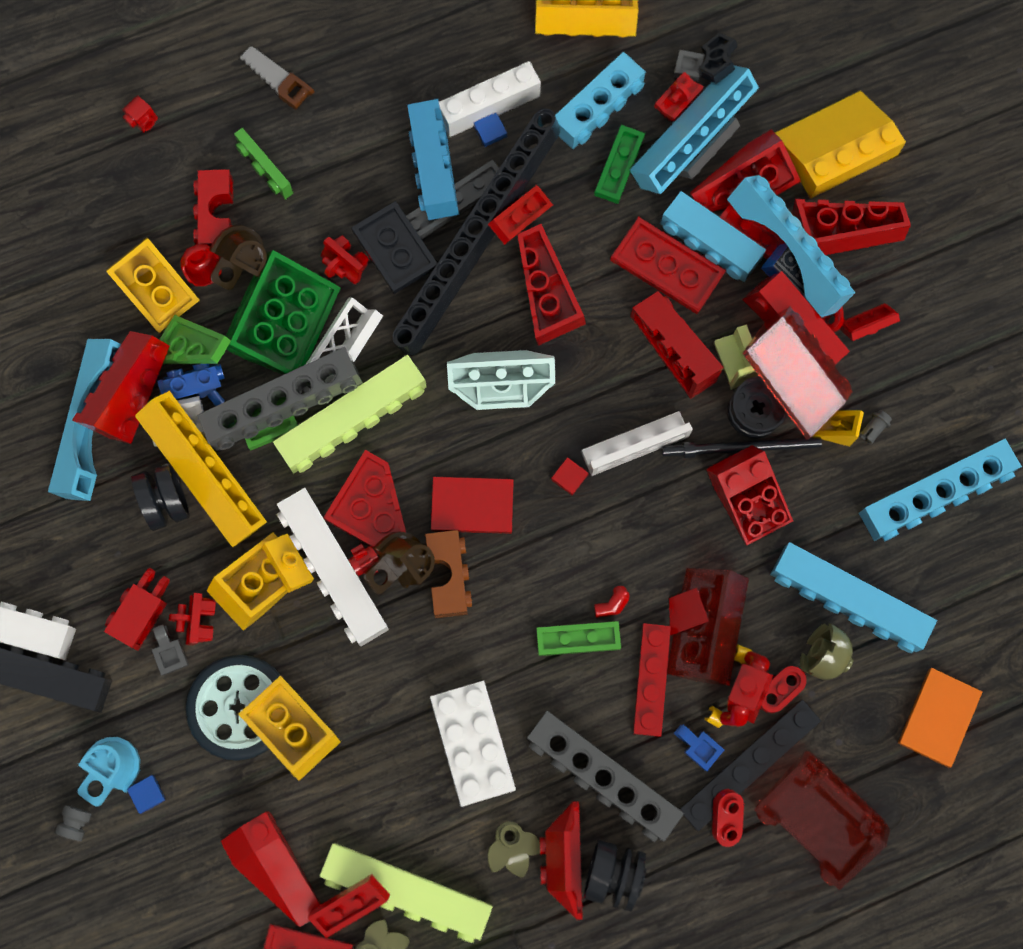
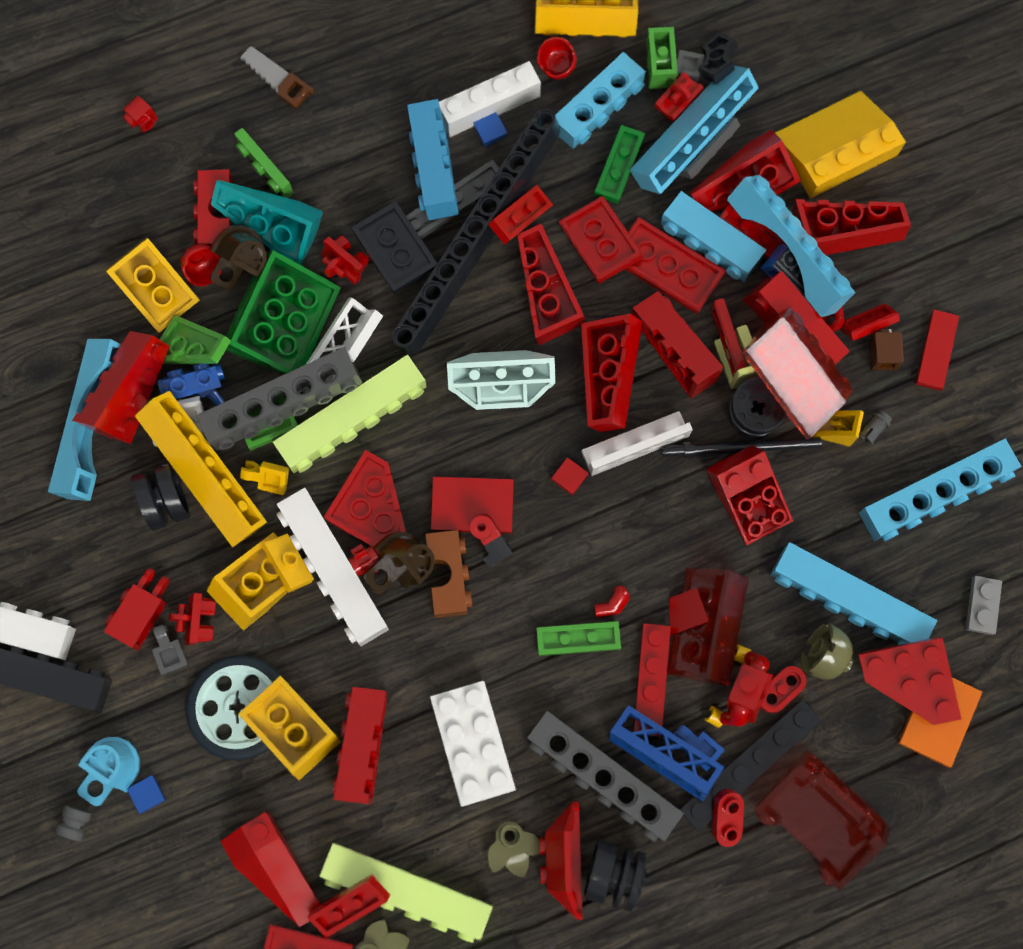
none -> teal wedge [211,180,323,266]
none -> yellow plate [240,461,289,495]
none -> red wedge [333,687,388,805]
none -> leg [470,513,513,568]
none -> red hair [537,37,577,80]
none -> red tile [559,196,643,284]
none -> red wedge [581,314,642,432]
none -> blue fence [609,705,724,802]
none -> bright green brick [646,27,678,89]
none -> red tile [711,298,746,378]
none -> red plate [858,636,962,725]
none -> reddish brown brick [869,329,904,370]
none -> red tile [915,309,959,391]
none -> light grey plate [966,576,1002,635]

